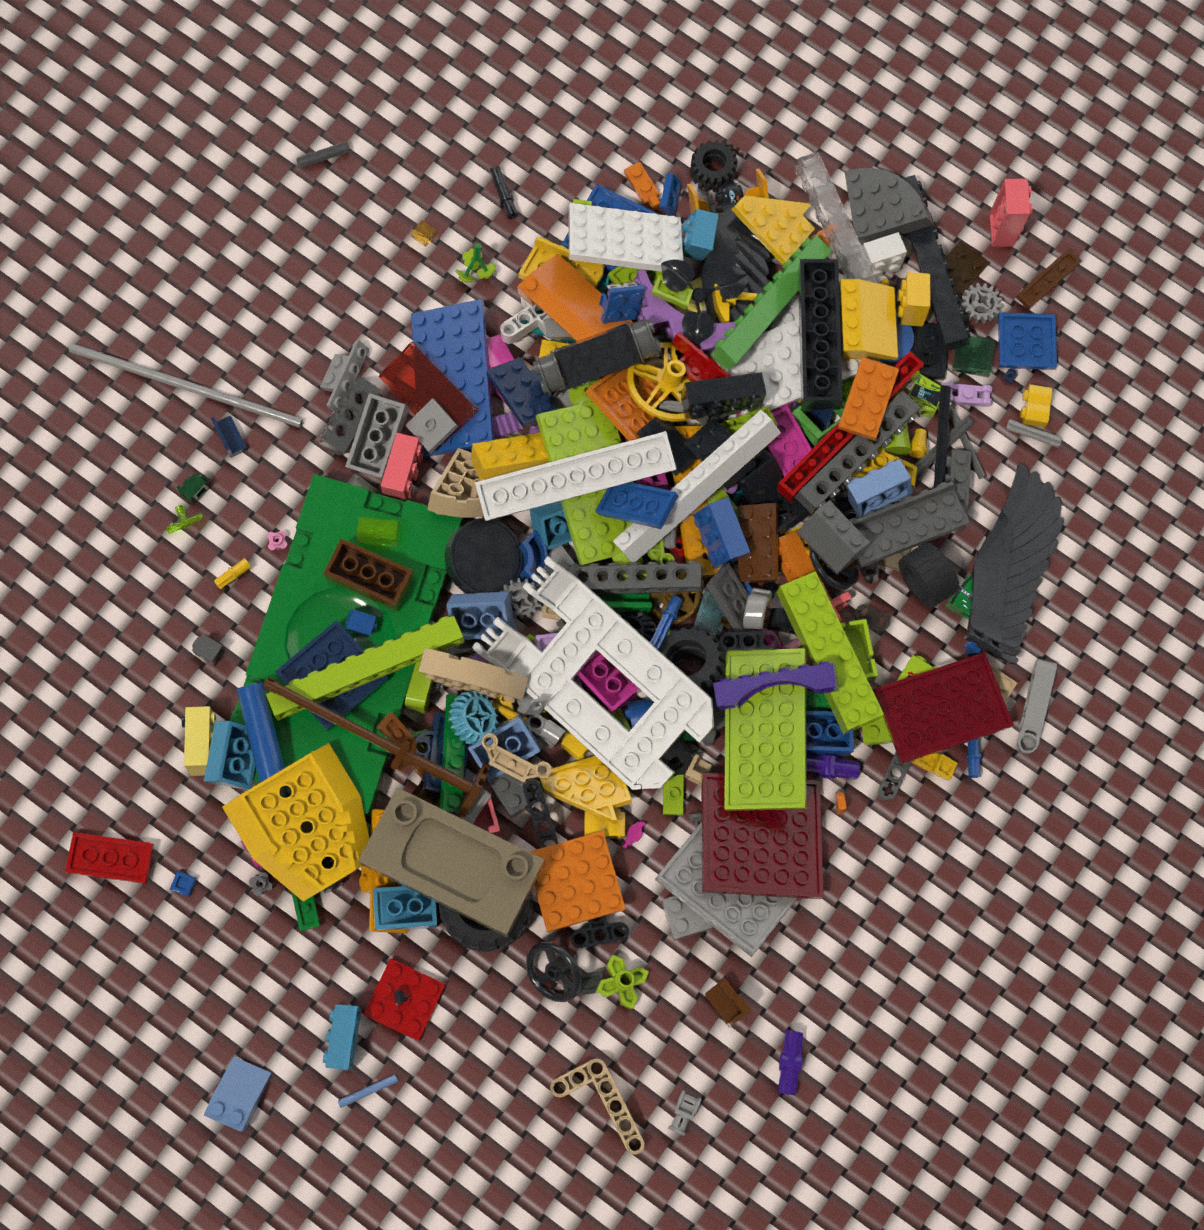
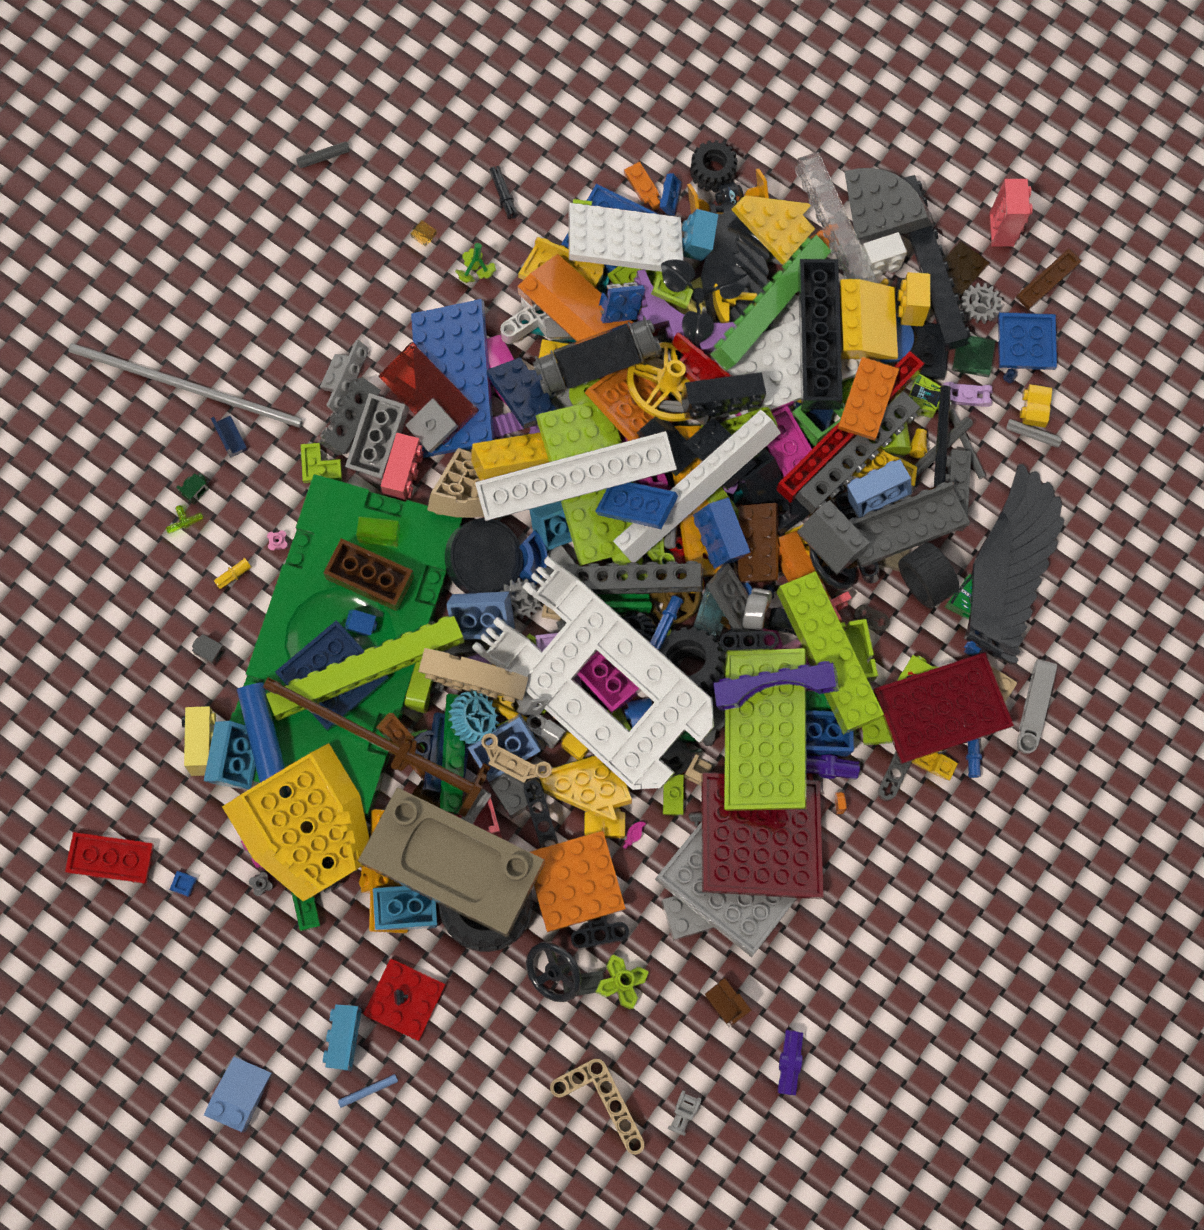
none -> lime plate [301,443,342,483]

